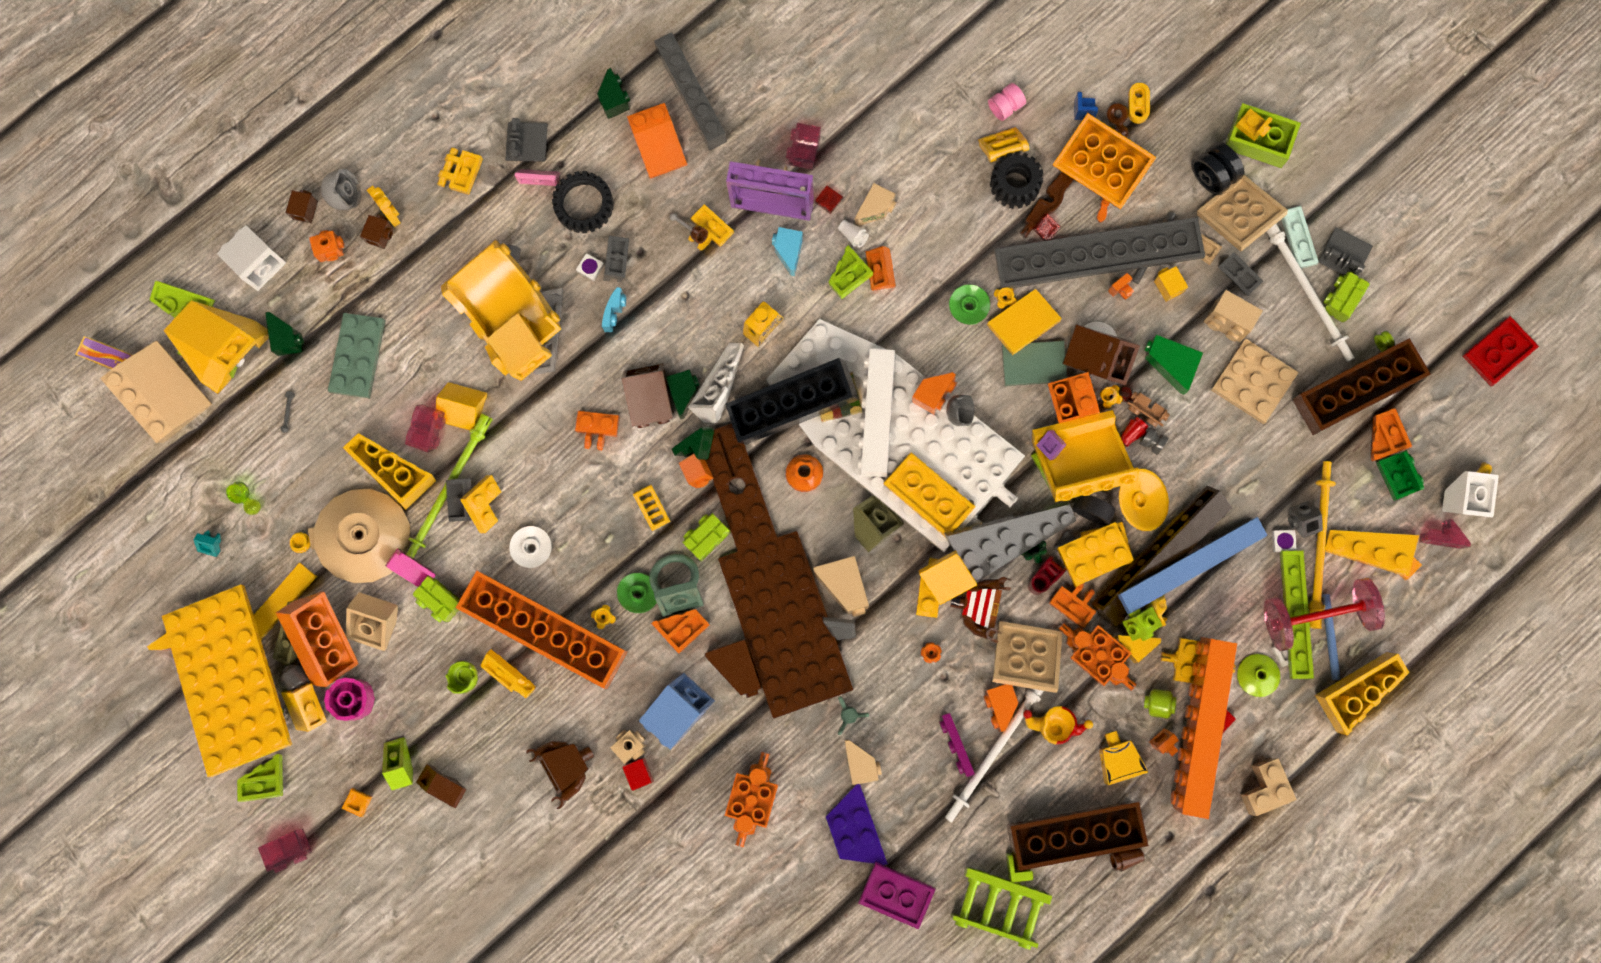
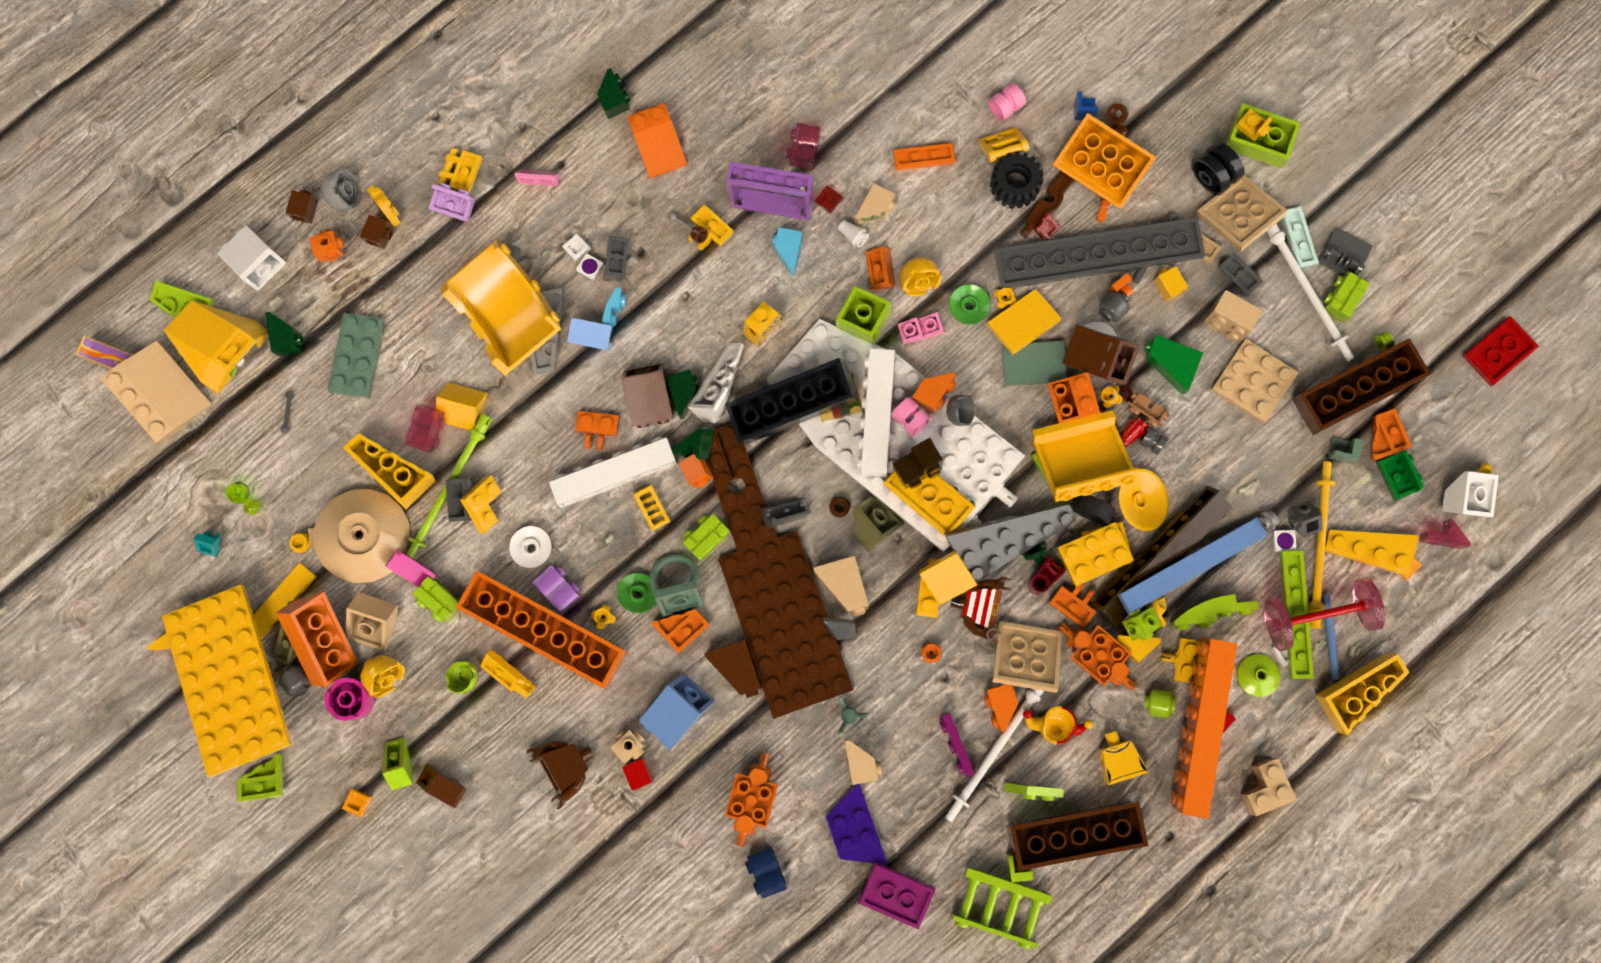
clear pink brick [258,828,312,873] -> none
yellow panel [281,683,327,732] -> none
yellow panel [487,313,552,381] -> none
dark grey hinge [505,118,548,162] -> none
black tyre [552,171,614,234] -> none
dark grey brick [654,32,727,151] -> none
orange piece [786,454,823,492] -> none
lime wing [828,245,873,300] -> none
medium lavender tile [1036,430,1067,460] -> none
reddish brown cone [1110,849,1145,872] -> none
yellow plate [1128,83,1150,124] -> none
orange tile [1149,728,1179,756] -> none
none -> yellow cylinder [360,655,405,698]
none -> lavender bracket [428,183,475,223]
none -> medium lavender brick [532,564,581,613]
none -> white brick [549,437,677,508]
none -> white tile [562,233,591,262]
none -> light blue panel [567,318,612,351]
none -> dark blue brick [745,846,788,899]
none -> dark grey hinge [760,497,811,529]
none -> reddish brown plate [829,497,850,518]
none -> lime brick [836,286,891,344]
none -> bright pink wheel [891,397,931,437]
none -> dark brown brick [892,438,943,489]
none -> orange tile [893,142,956,171]
none -> bright pink slope [898,312,945,344]
none -> yellow cylinder [899,257,942,297]
none -> lime wing [1004,783,1064,801]
none -> dark grey head [1099,292,1130,322]
none -> lime slope [1170,594,1259,630]
none -> light grey plate [1259,510,1279,530]
none -> sand green panel [1327,438,1363,464]

